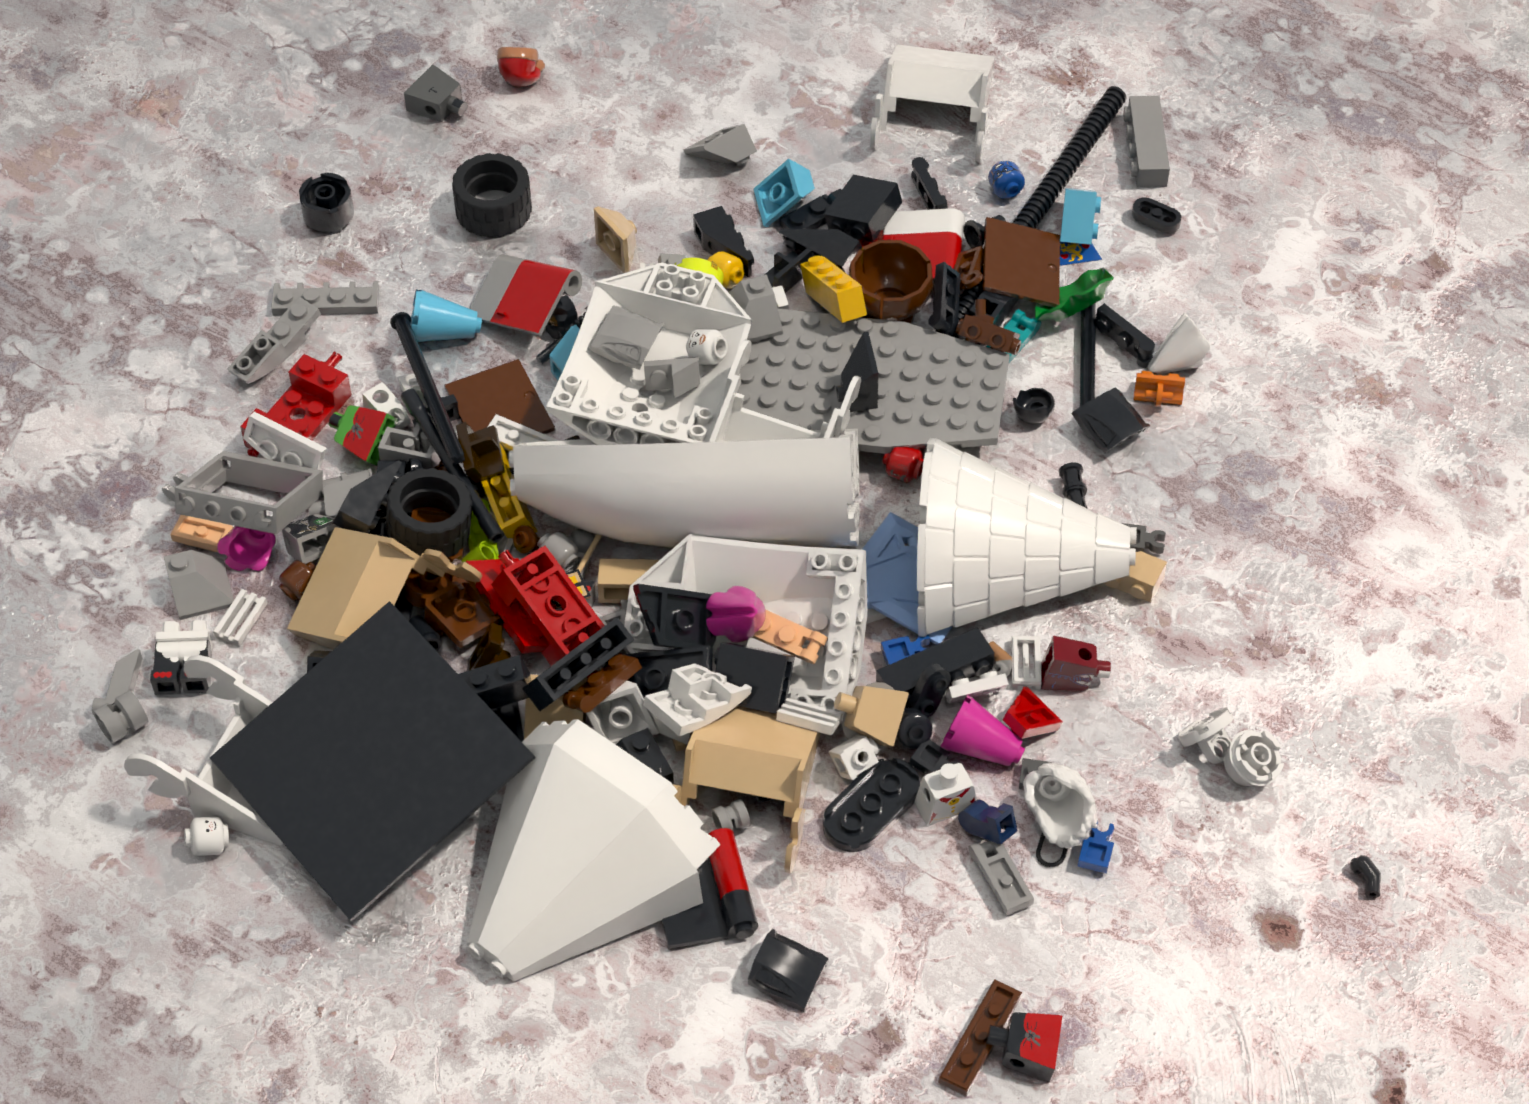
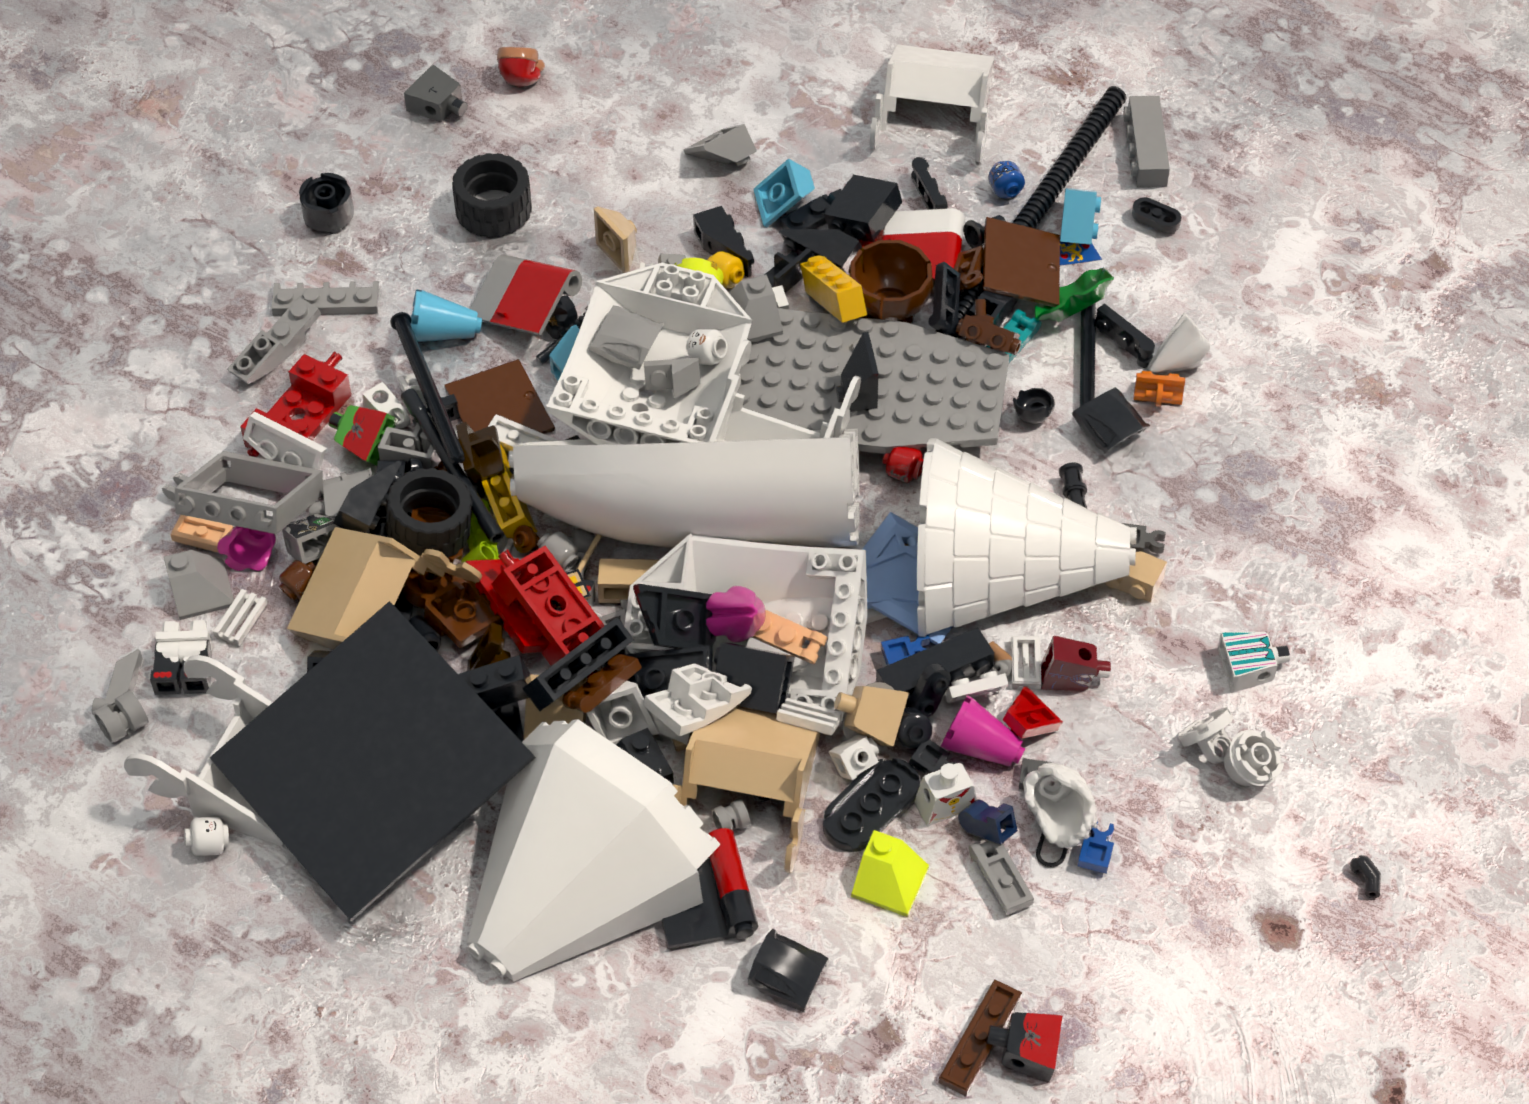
none -> neon yellow slope [851,830,929,917]
none -> white torso [1217,631,1290,693]

